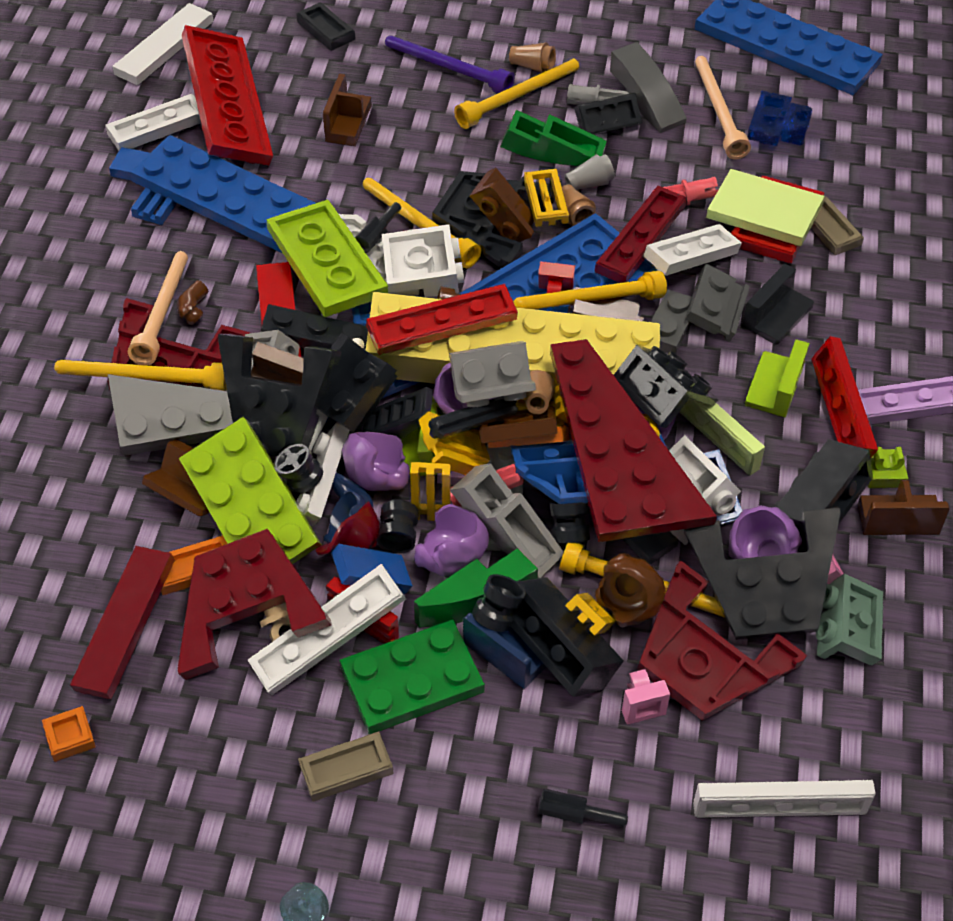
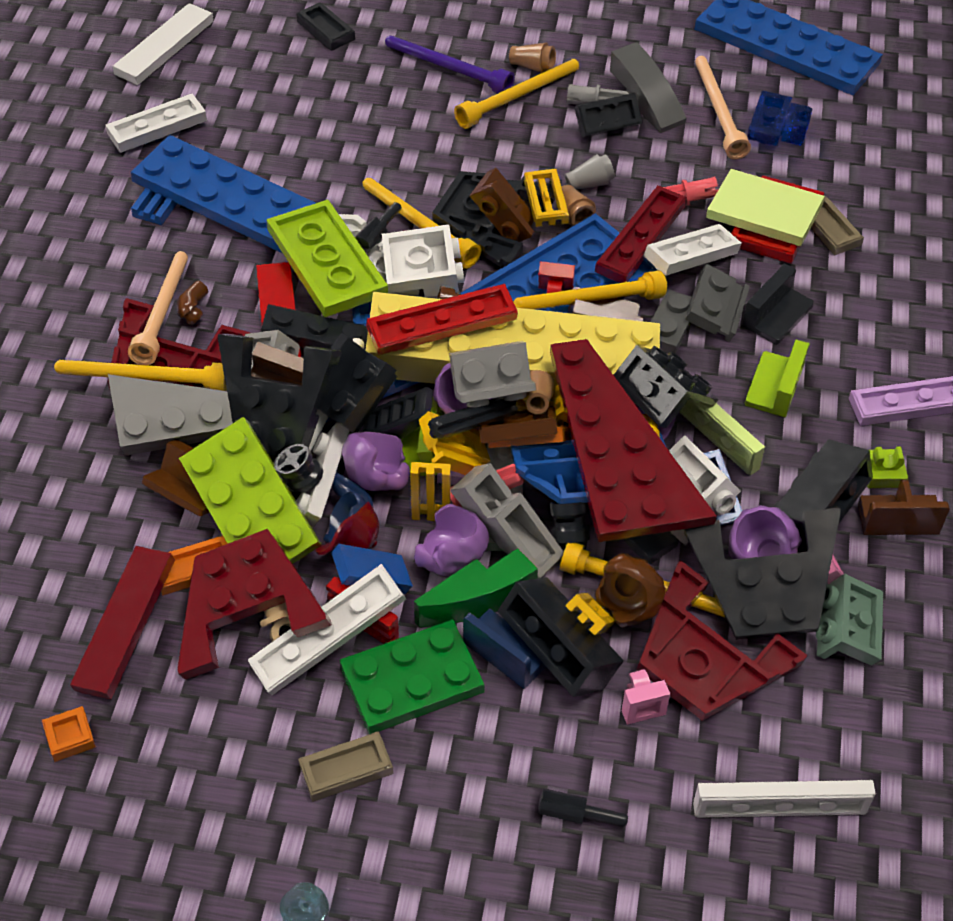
blue tile [109,147,150,181] -> none
red plate [181,25,273,166] -> none
reddish brown panel [323,73,372,147] -> none
black wheel [377,500,419,553] -> none
black wheel [472,574,526,632] -> none
green slope [500,110,607,166] -> none
red tile [811,336,878,459] -> none

